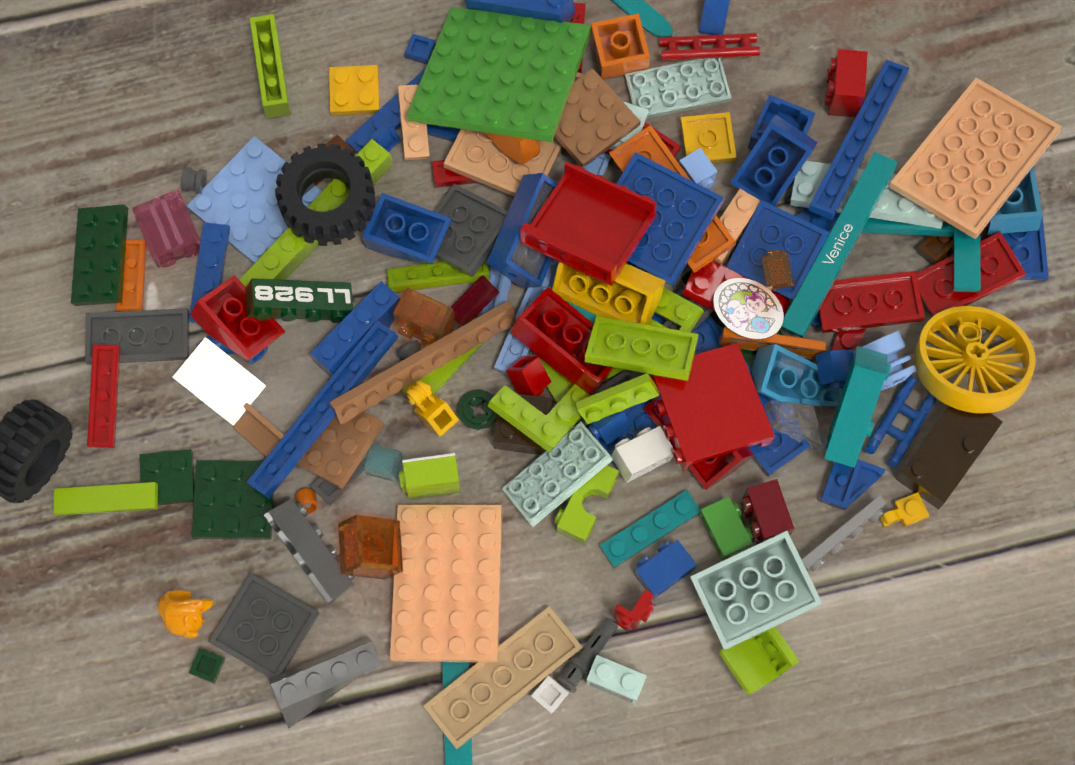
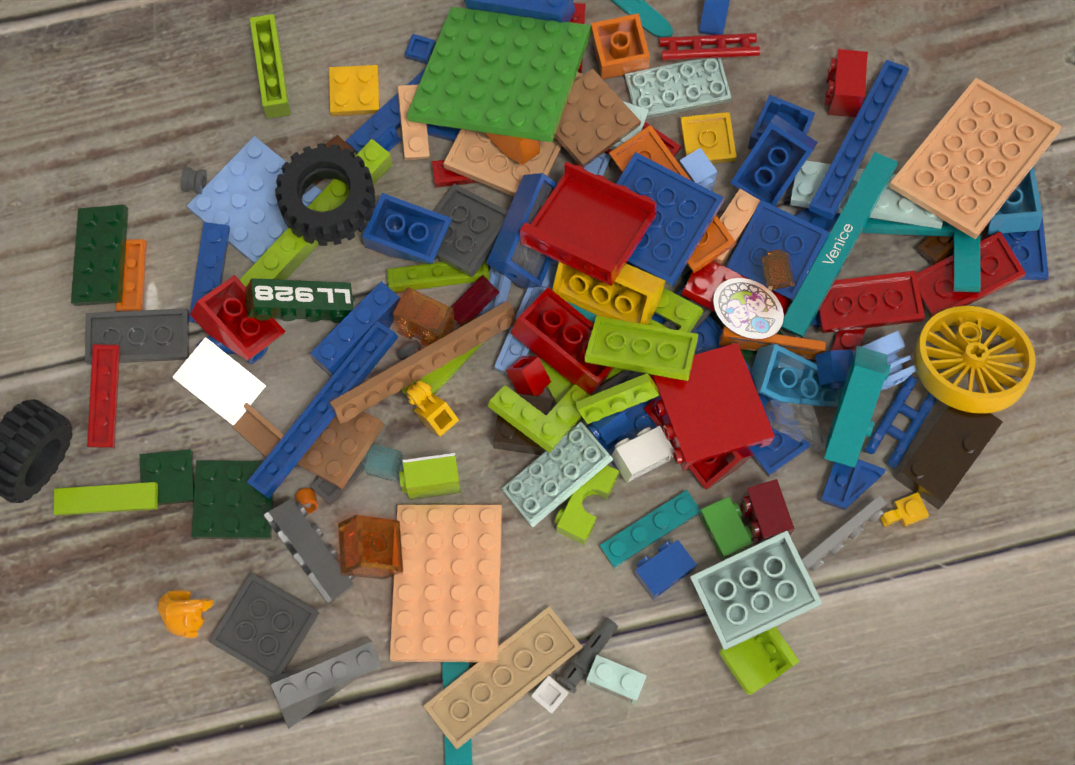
clear pink brick [132,189,201,268] -> none
dark green plate [189,648,225,684] -> none
dark green gear [458,389,497,430] -> none
red bracket [613,590,655,631] -> none

